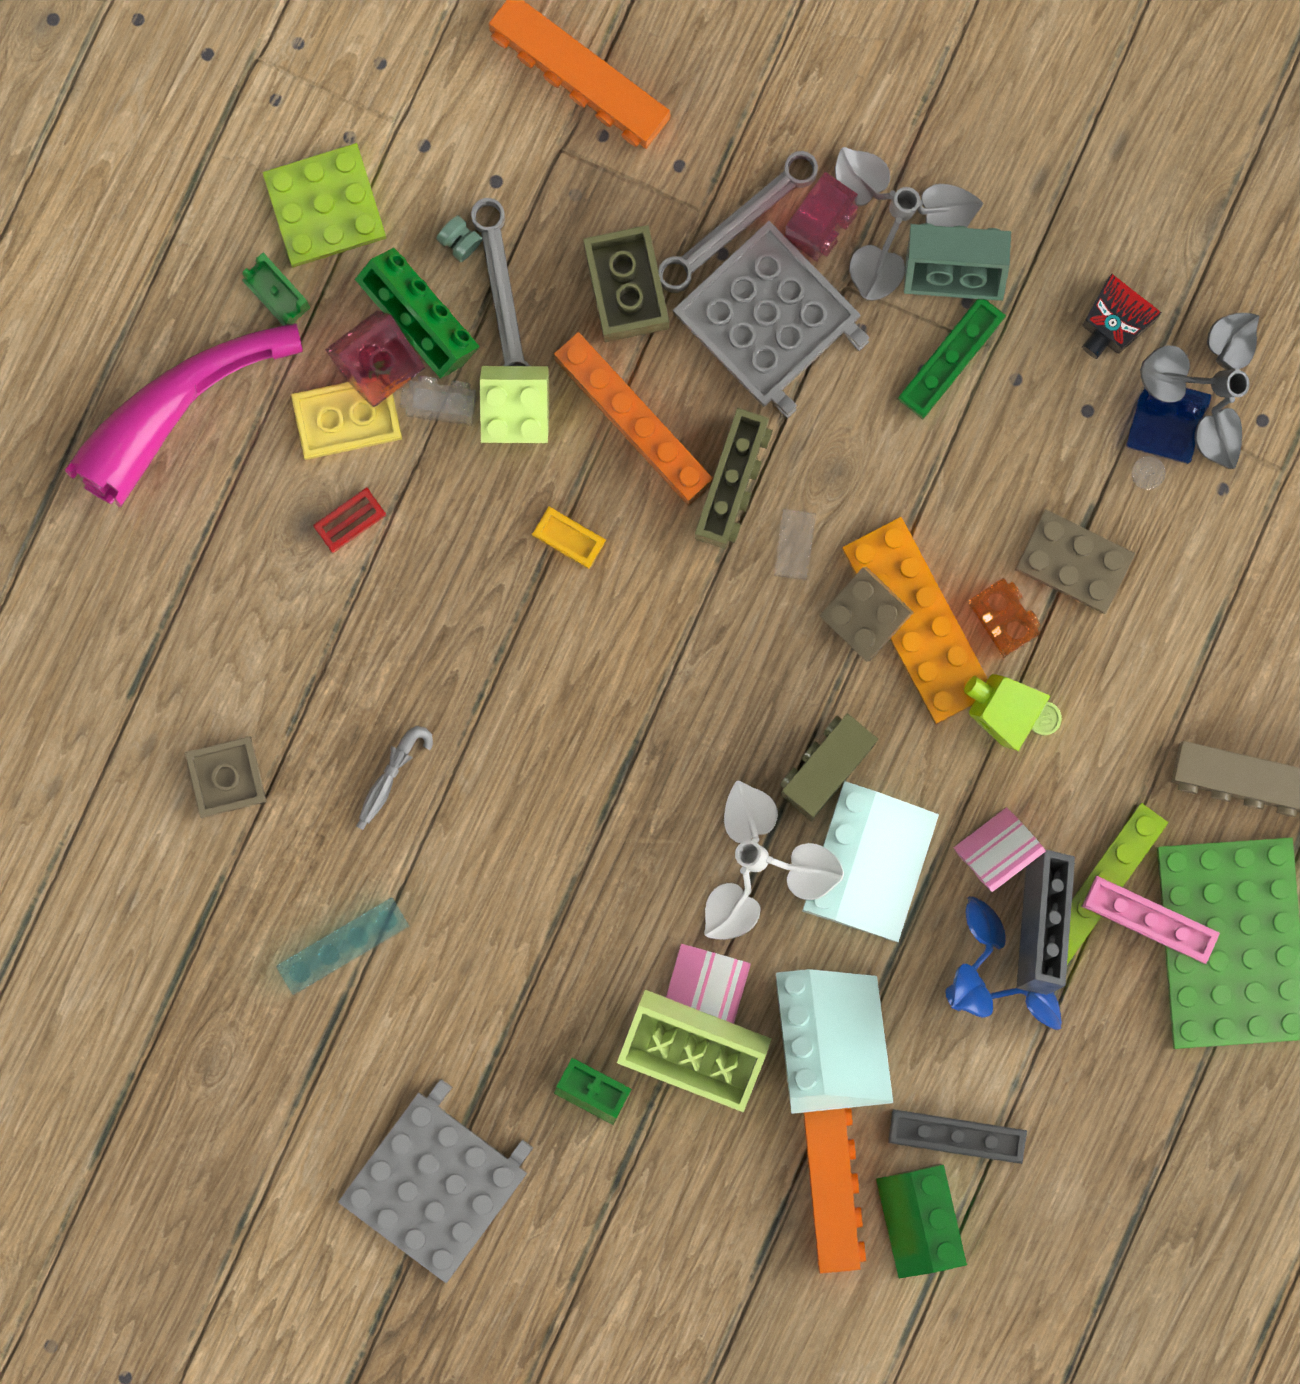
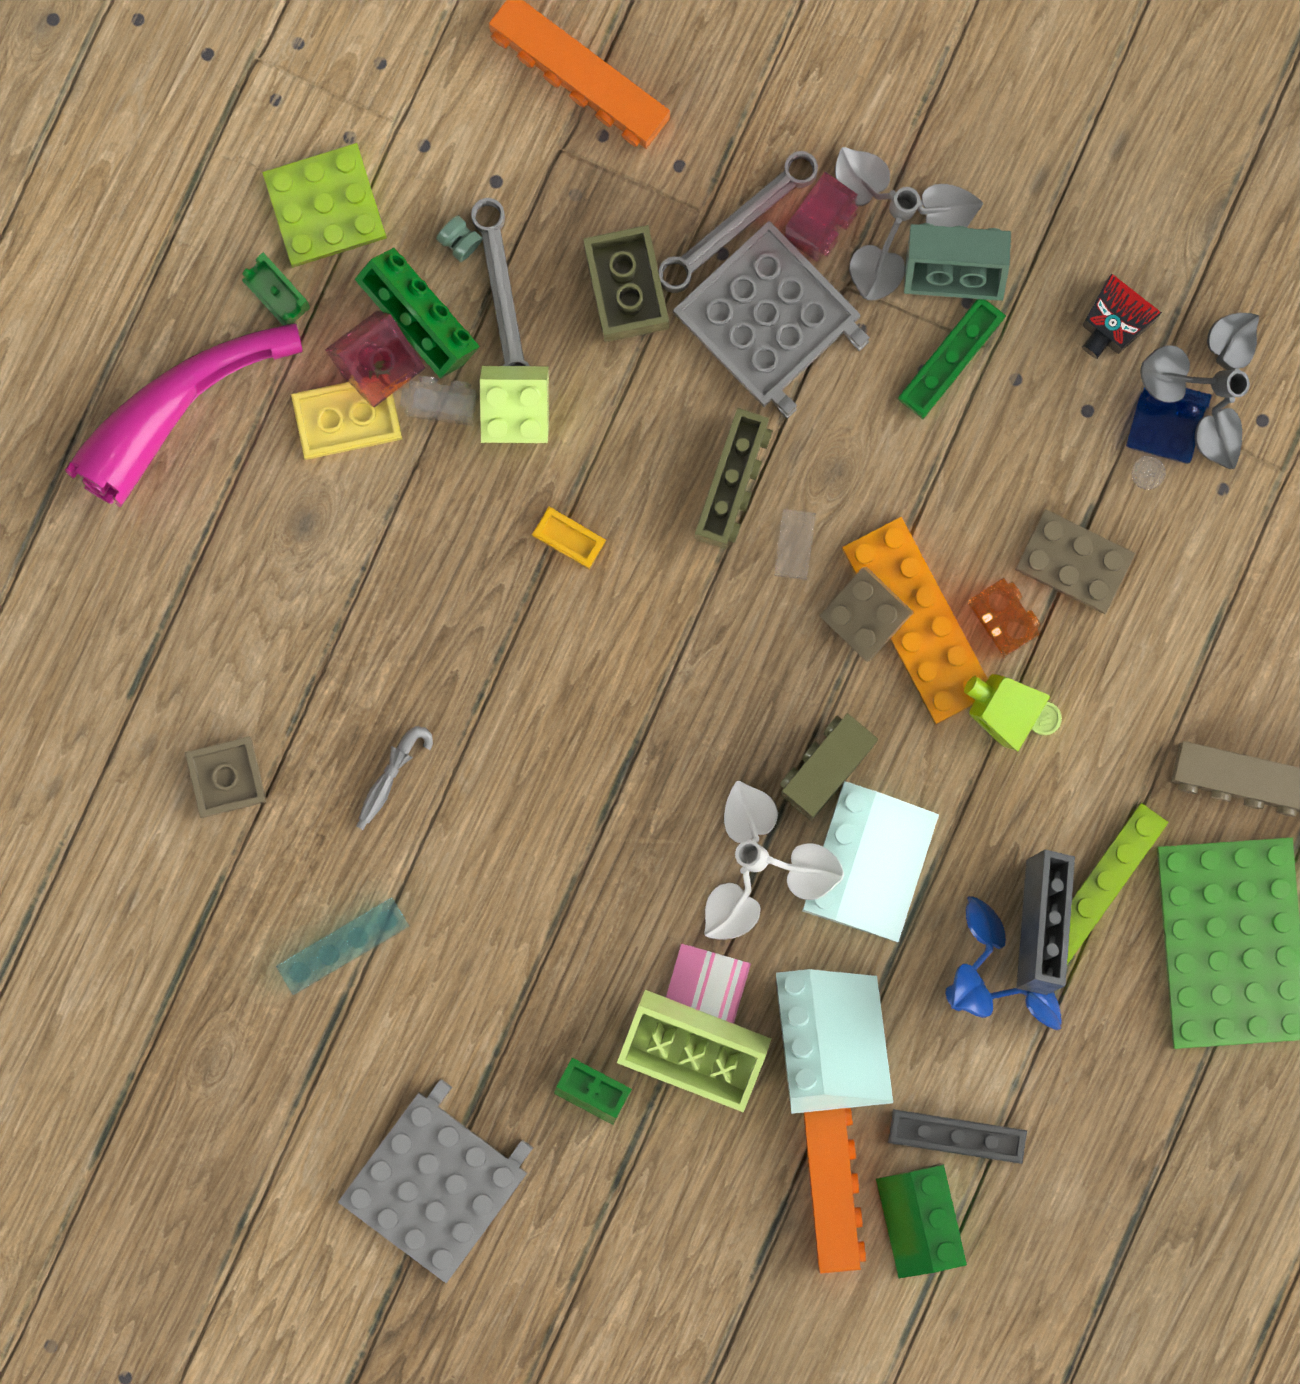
red tile [313,487,387,553] -> none
orange brick [554,332,713,506] -> none
slope [953,807,1046,892] -> none
bright pink tile [1082,876,1220,964] -> none

